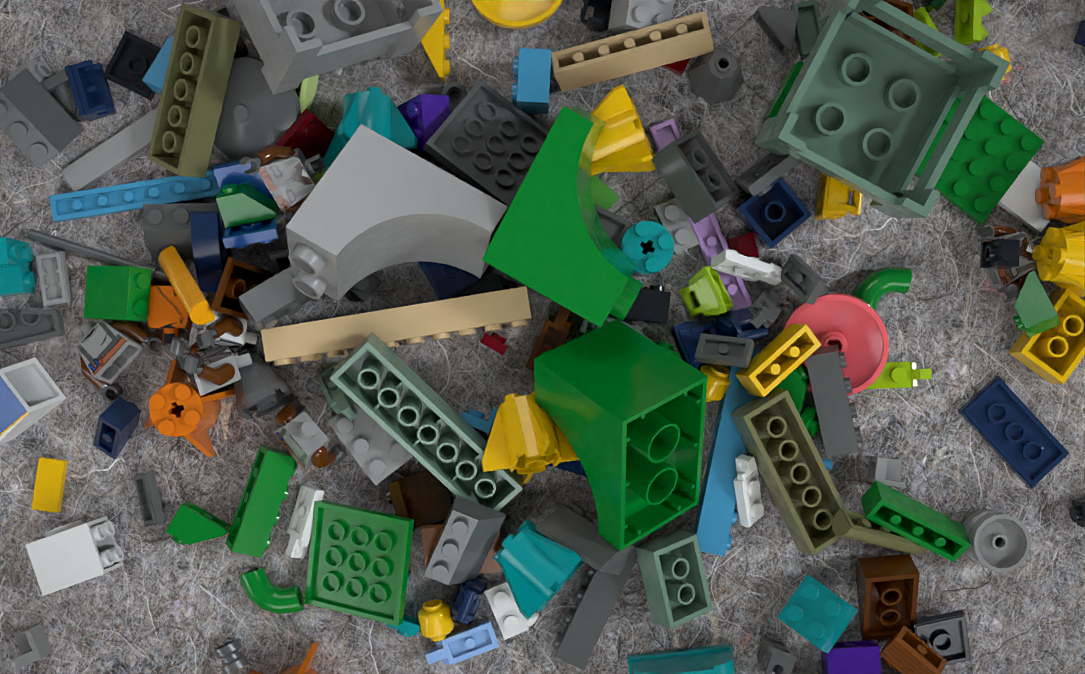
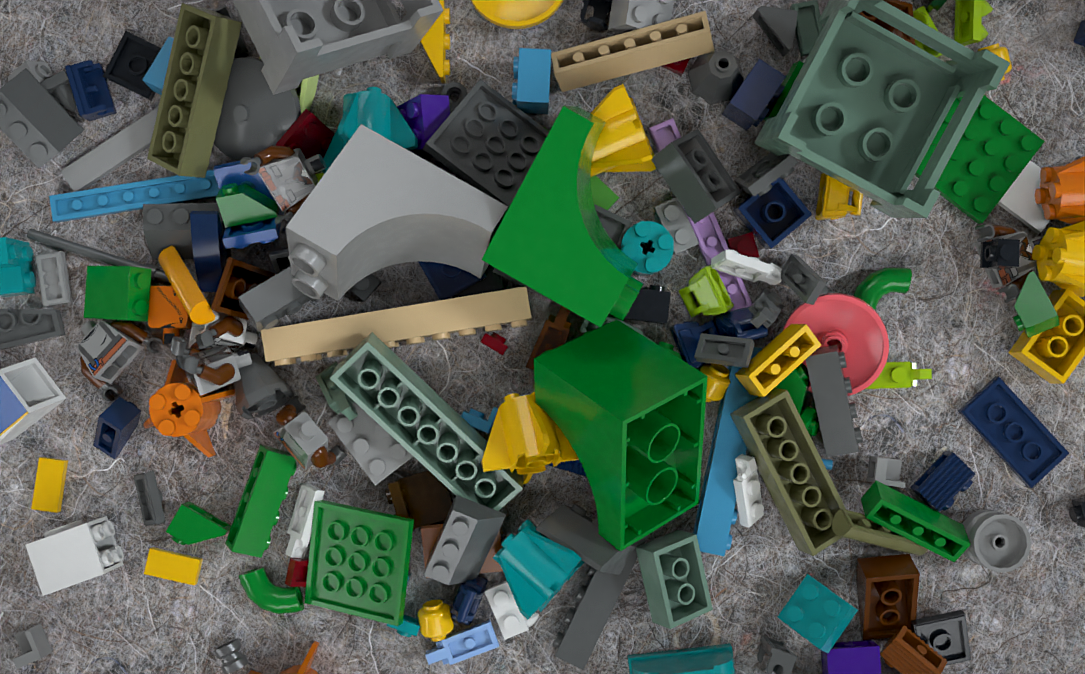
none -> yellow tile [144,547,203,586]
none -> dark red plate [285,558,309,587]
none -> dark blue brick [722,59,786,131]
none -> dark blue brick [910,451,975,512]

